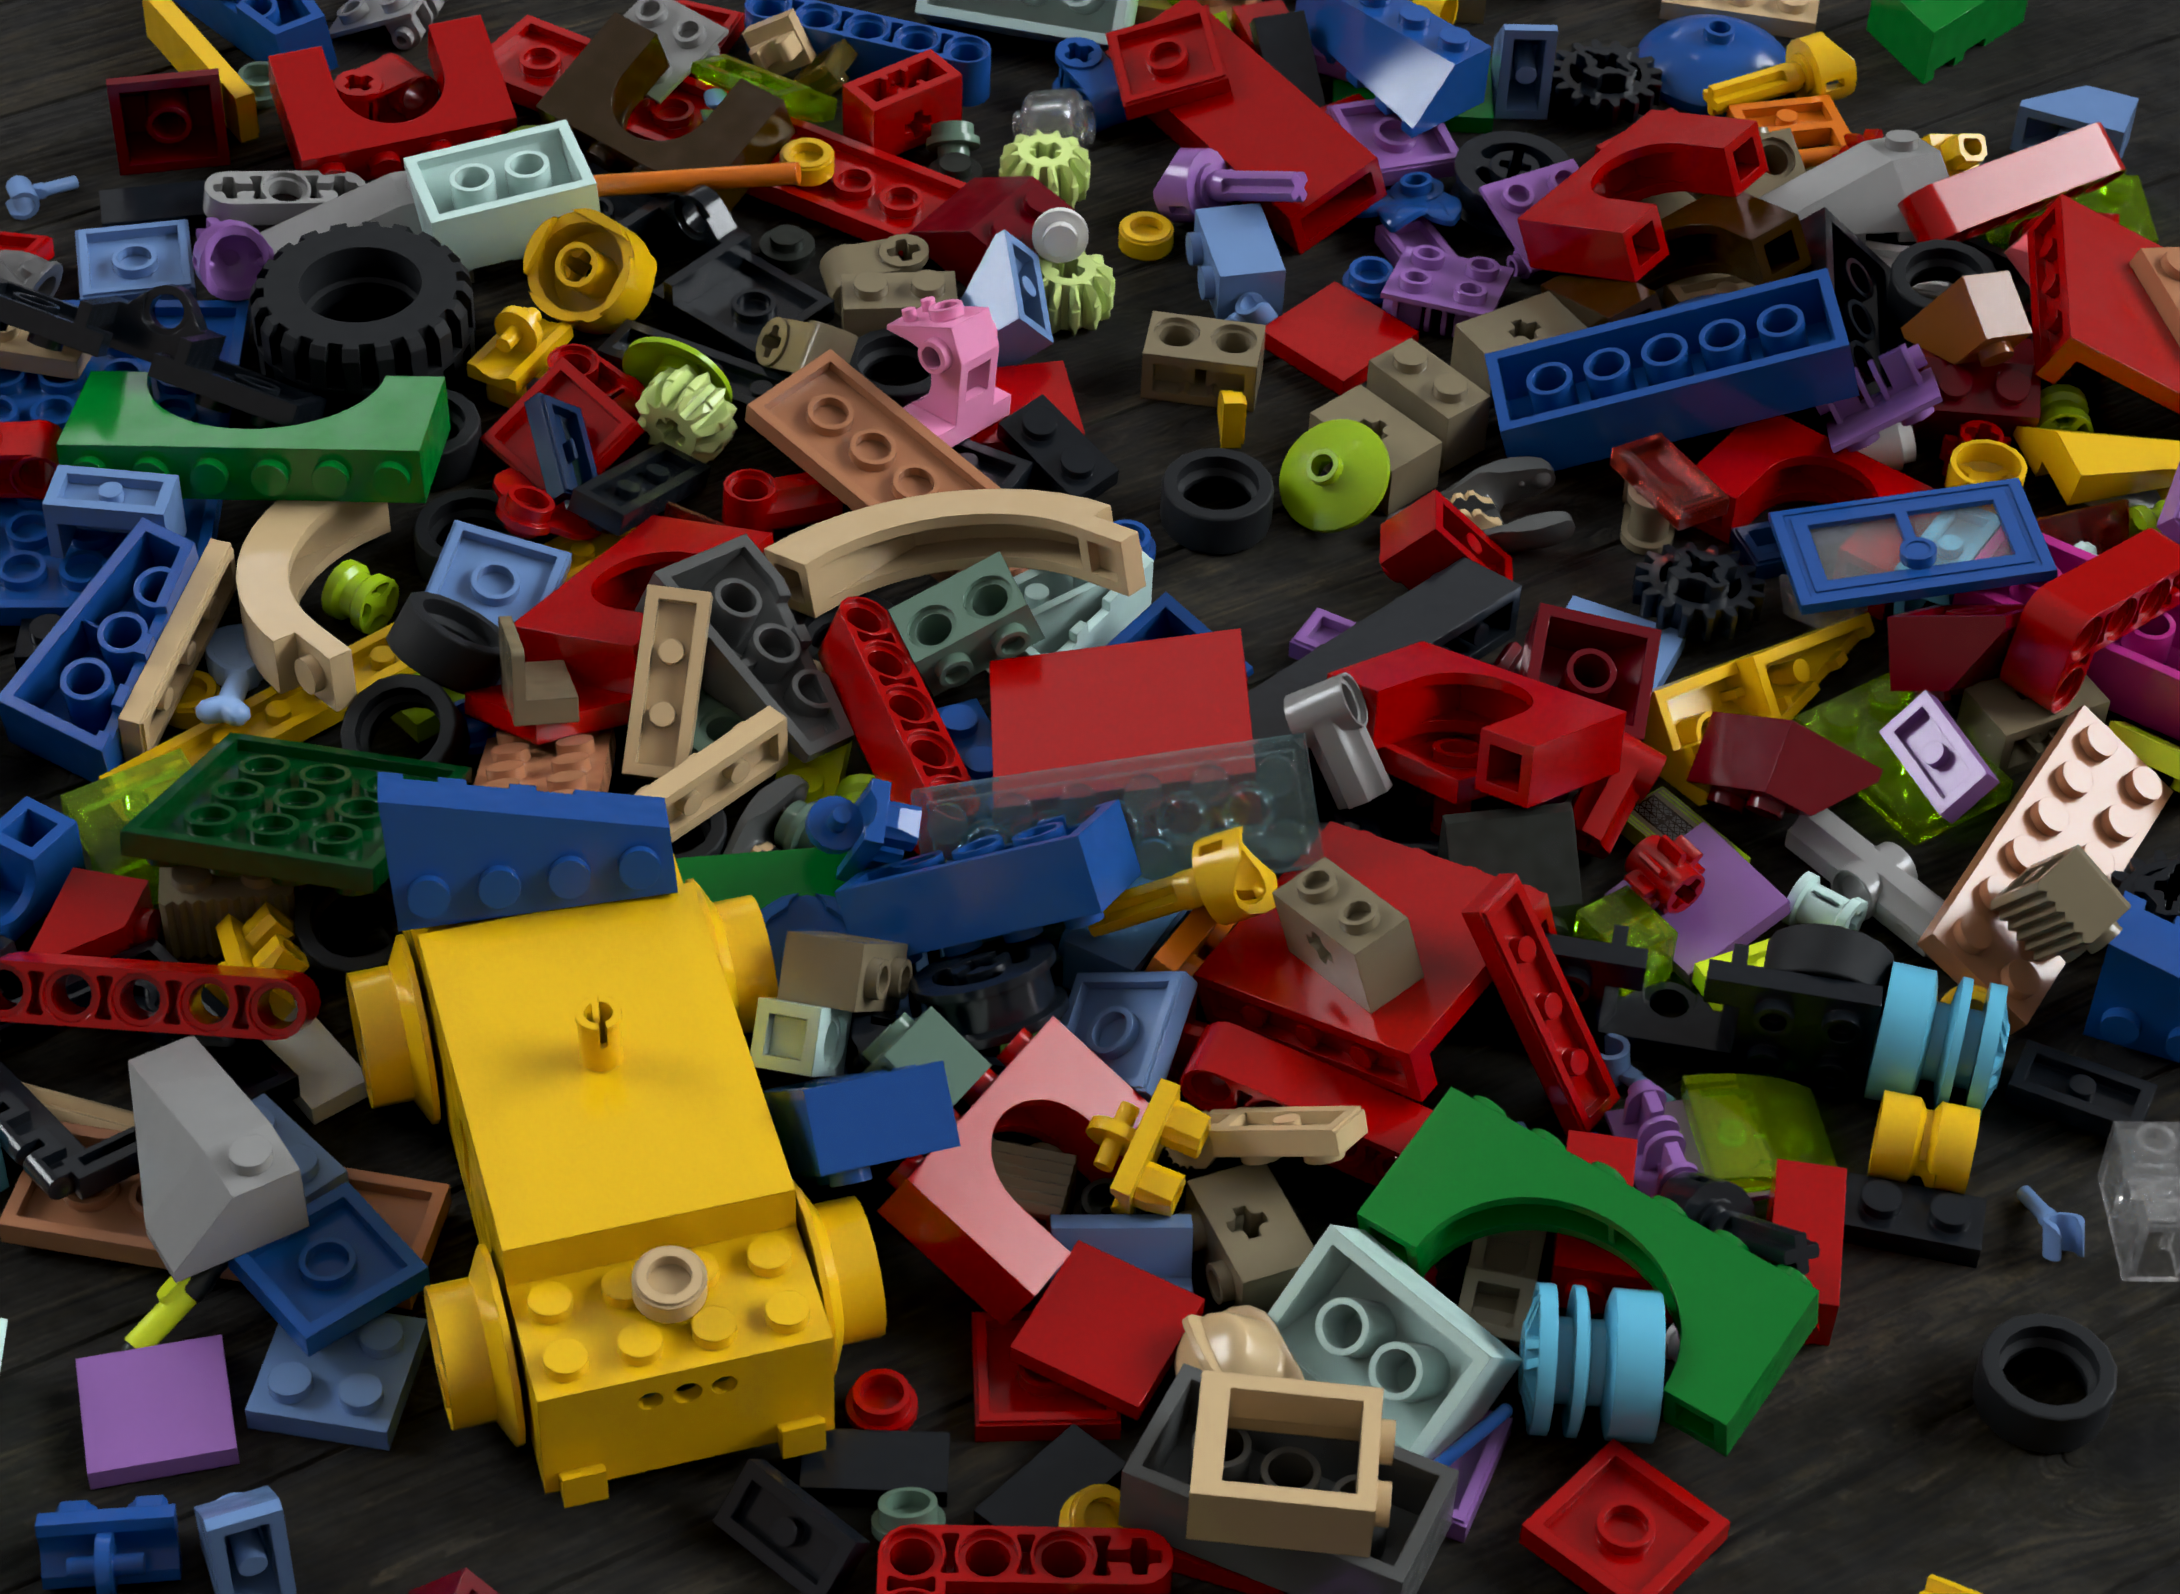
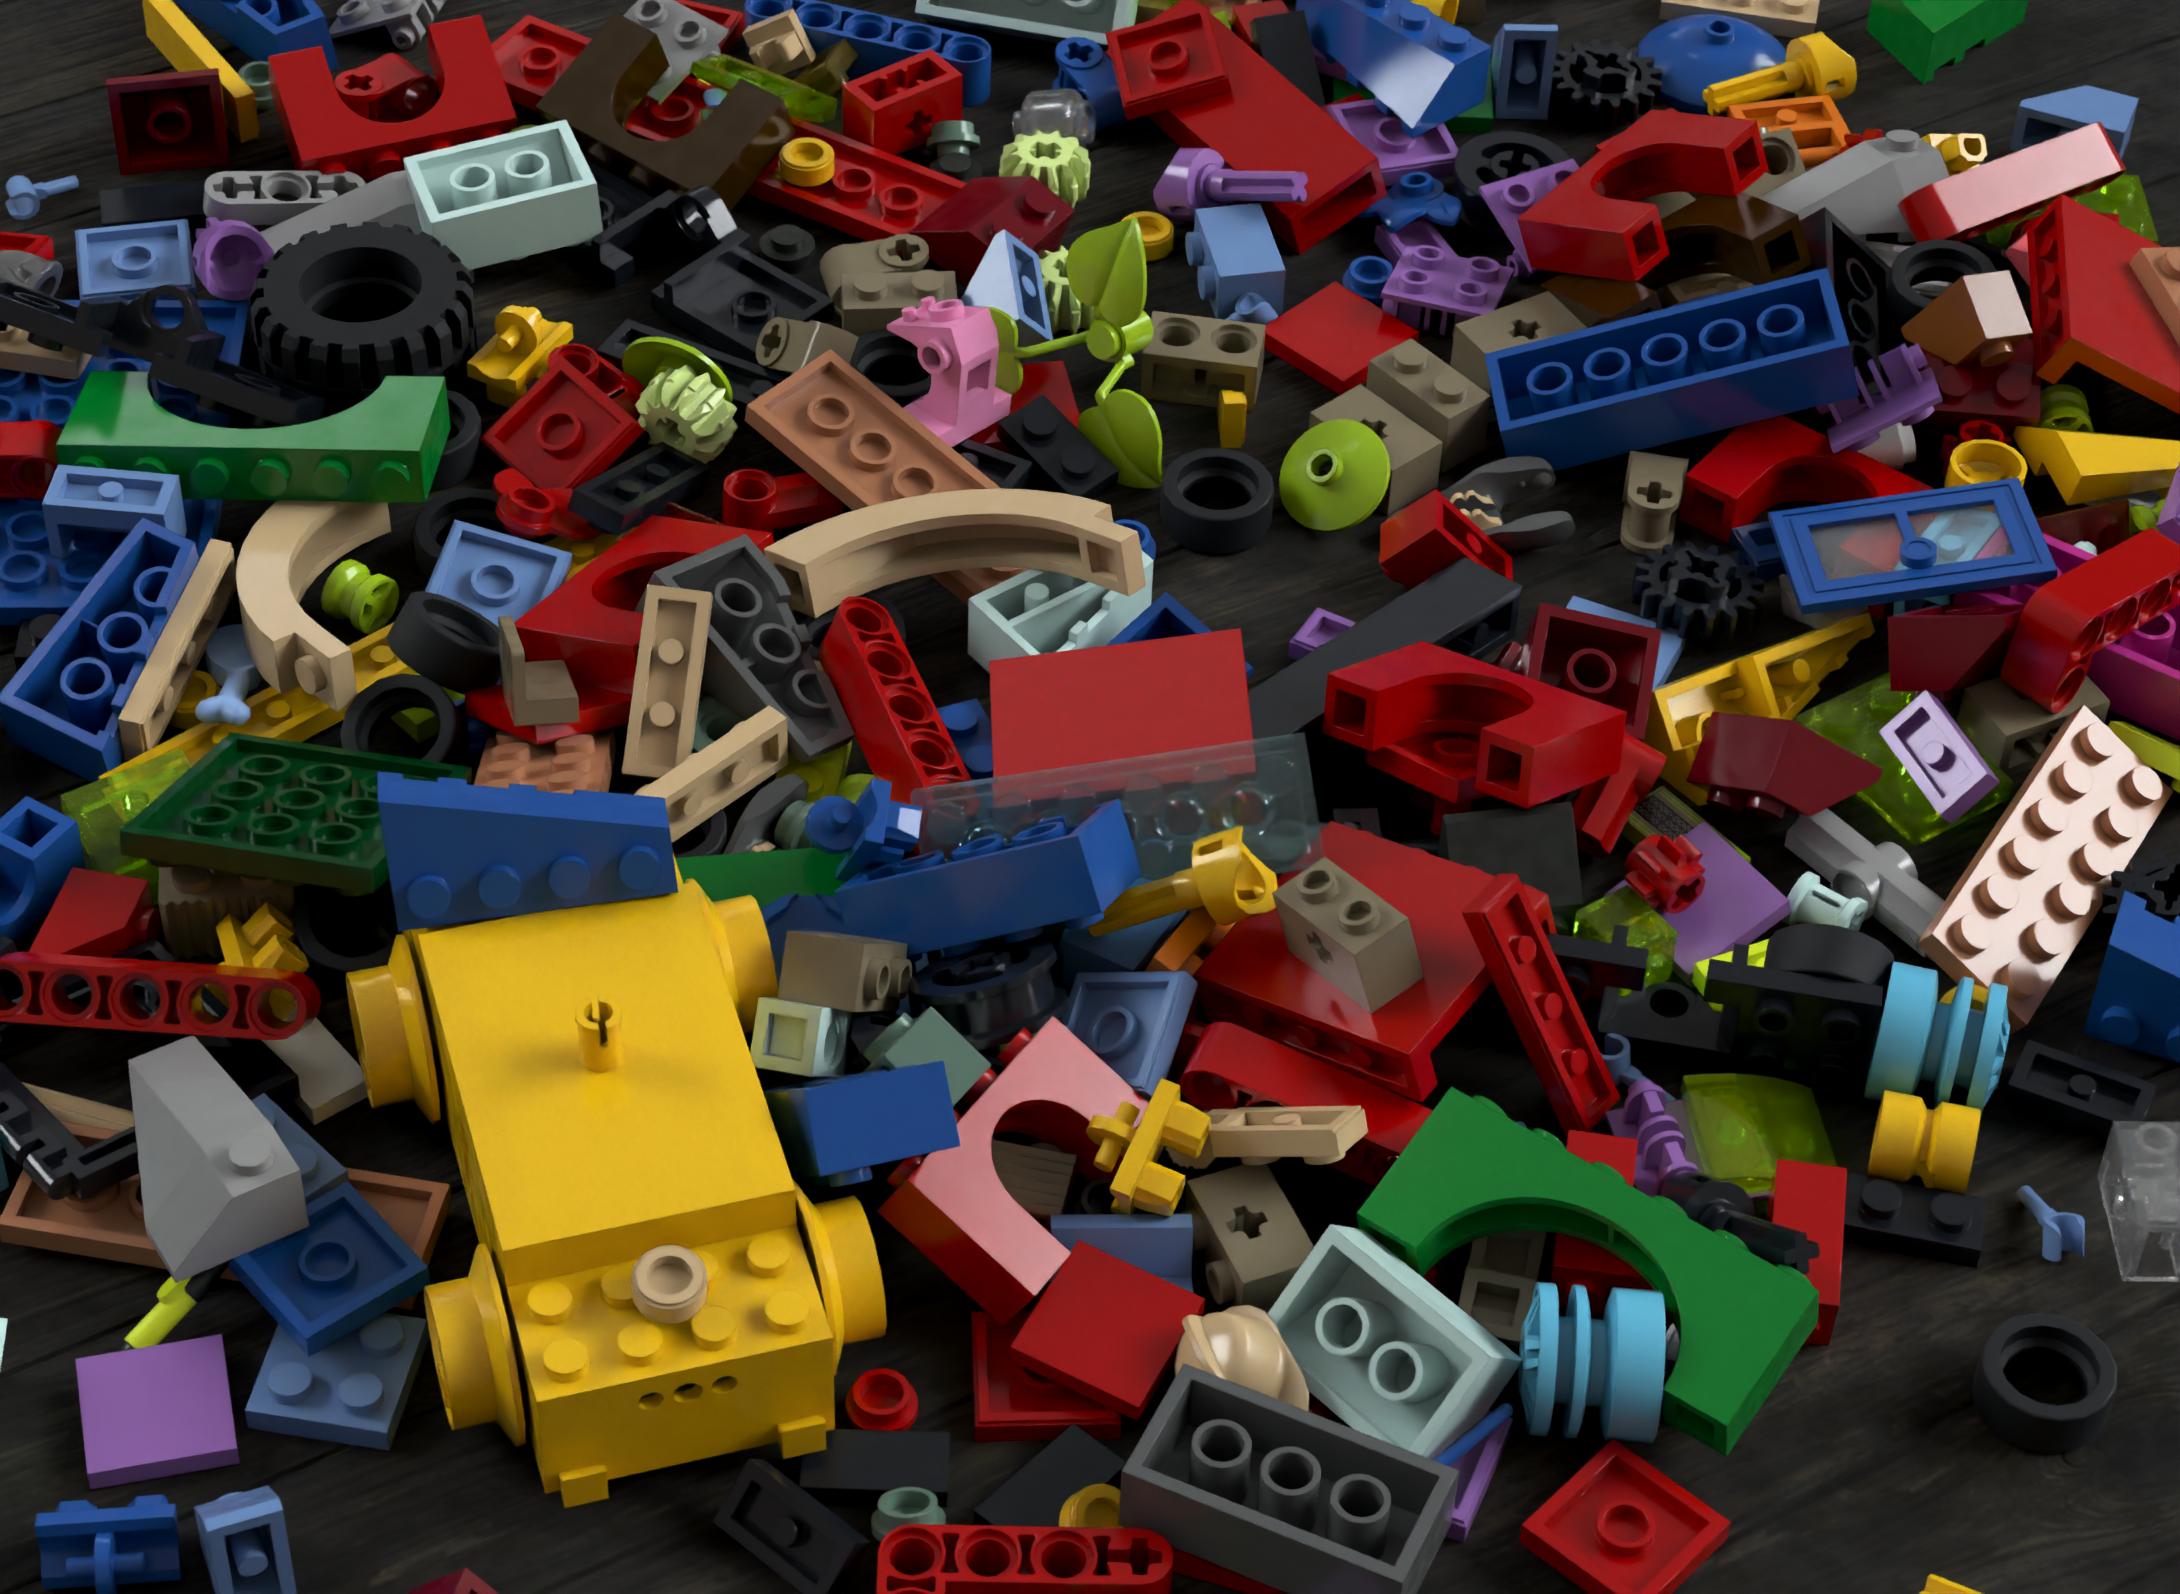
yellow brick [523,208,657,335] -> none
dark blue tile [524,392,598,509] -> none
orange bar [593,162,801,197] -> none
sand green brick [888,551,1045,696] -> none
white plate [1032,207,1089,263] -> none
tan window [1186,1370,1396,1558] -> none
light grey piece [1284,672,1393,810] -> none
clear red tile [1610,432,1730,531] -> none
dark tan brick [1990,844,2131,963] -> none
none -> lime plant [982,218,1163,489]

